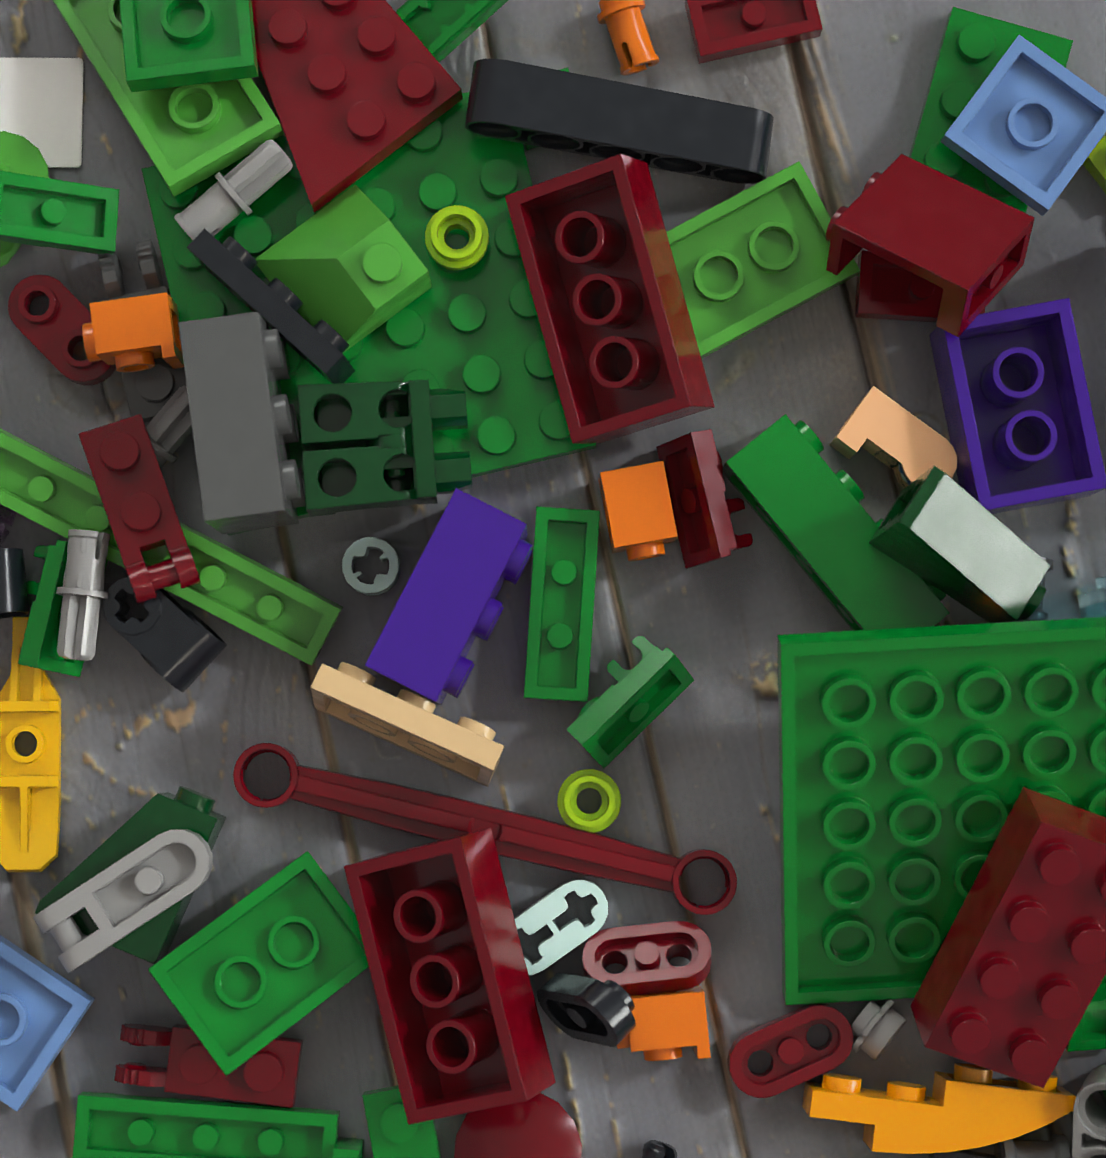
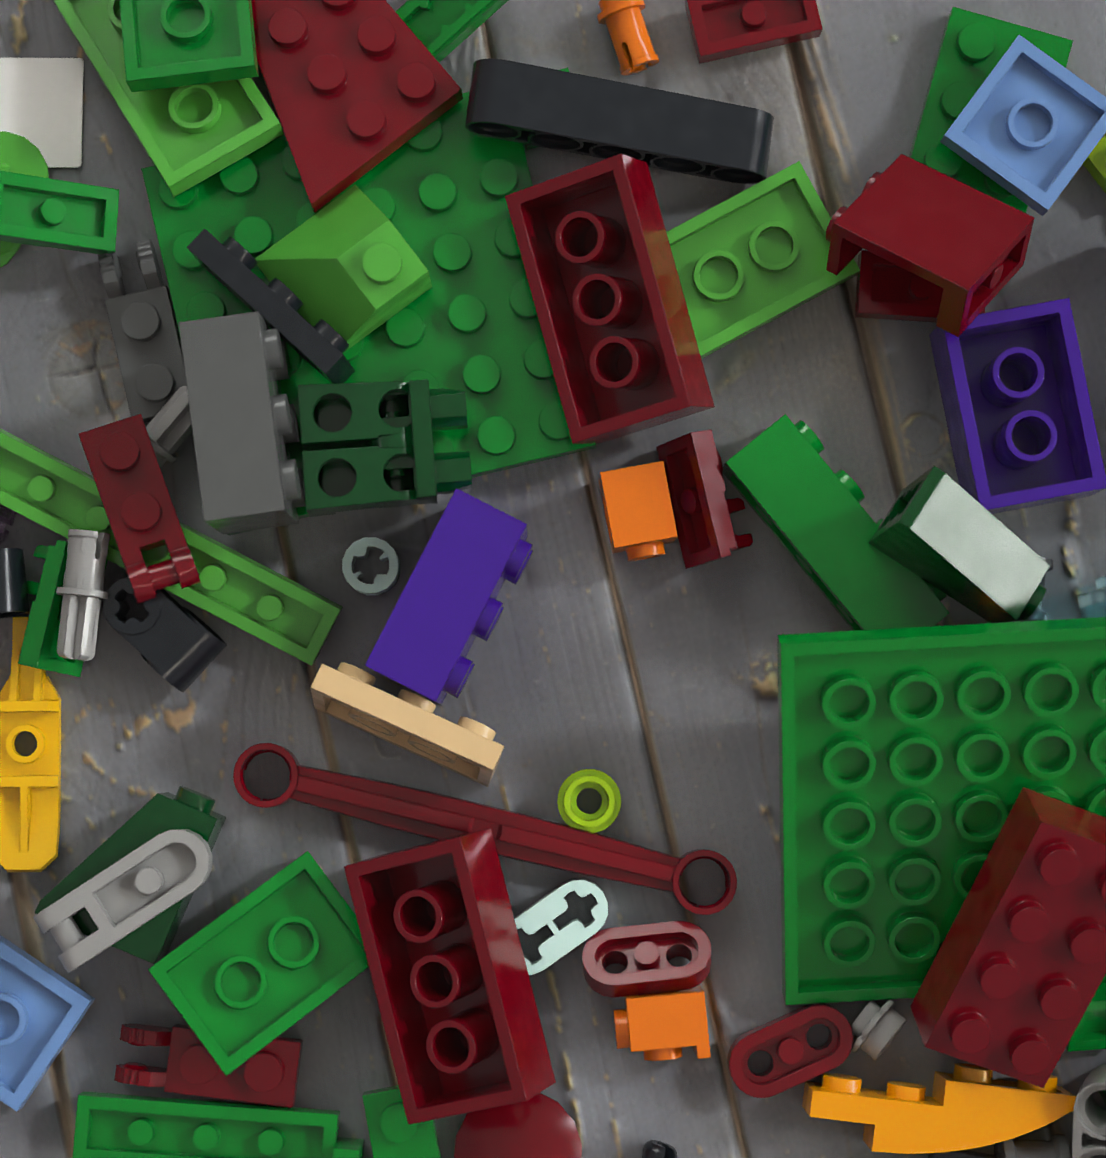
dark red plate [8,274,116,386] -> none
orange brick [82,292,184,372] -> none
light grey axle [174,140,293,240] -> none
lime plate [425,205,489,270] -> none
green plate [524,506,600,702] -> none
black plate [537,973,636,1047] -> none
green plate [566,636,694,769] -> none
light nougat leg [829,386,957,488] -> none

